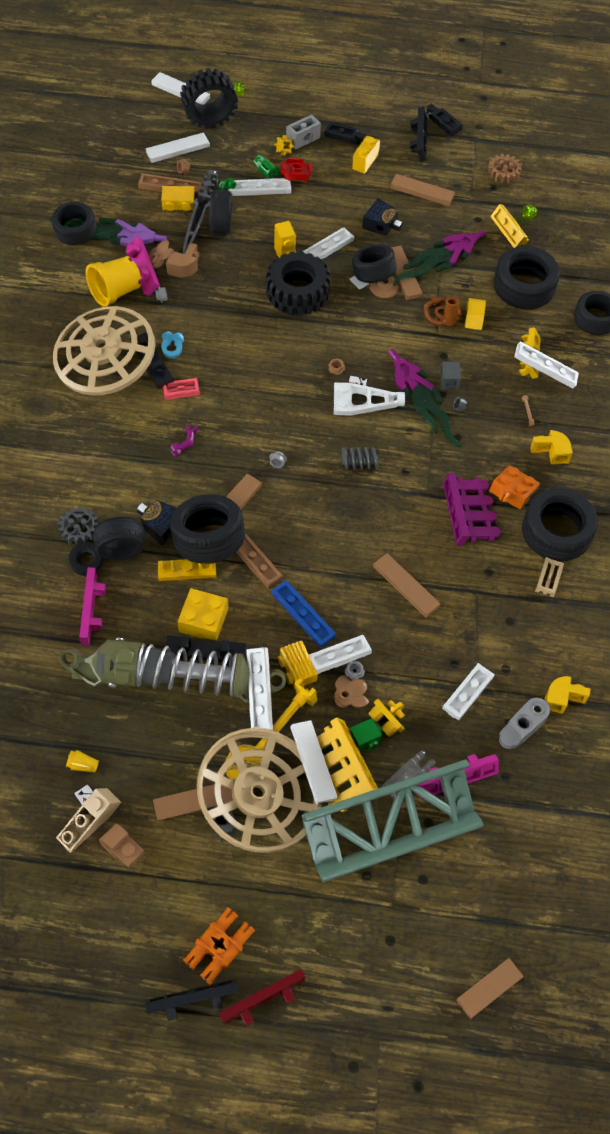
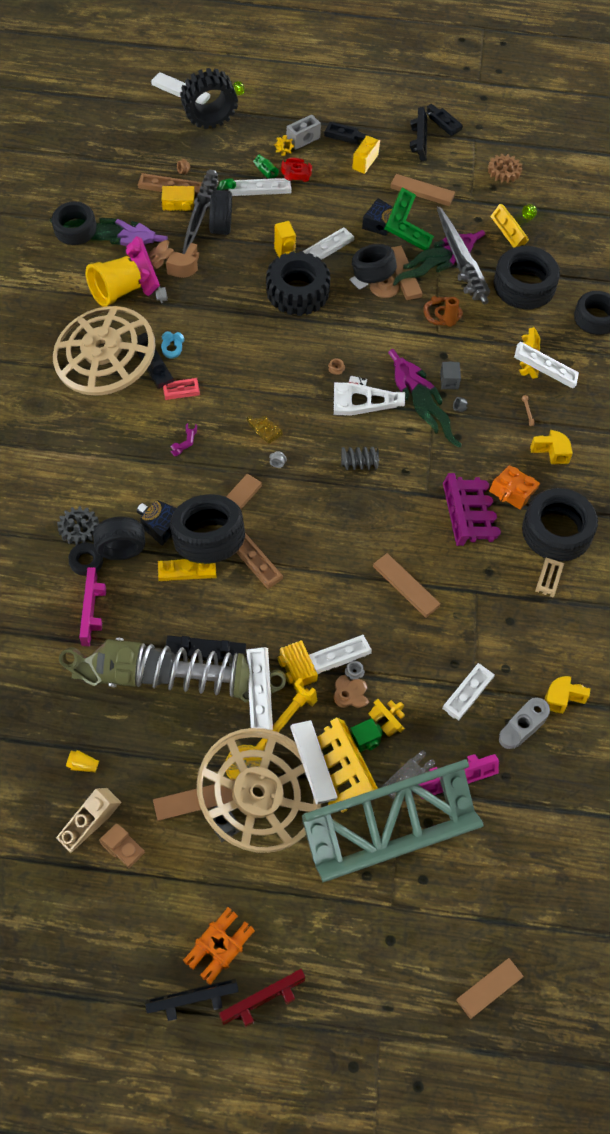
white sticker [75,785,93,805] -> none
white tile [146,133,210,163] -> none
yellow brick [177,588,228,640] -> none
blue plate [271,580,336,648] -> none
yellow brick [464,298,486,330] -> none
none -> clear yellow slope [247,416,283,444]
none -> green plate [384,187,434,252]
none -> flat silver piece [437,207,490,305]

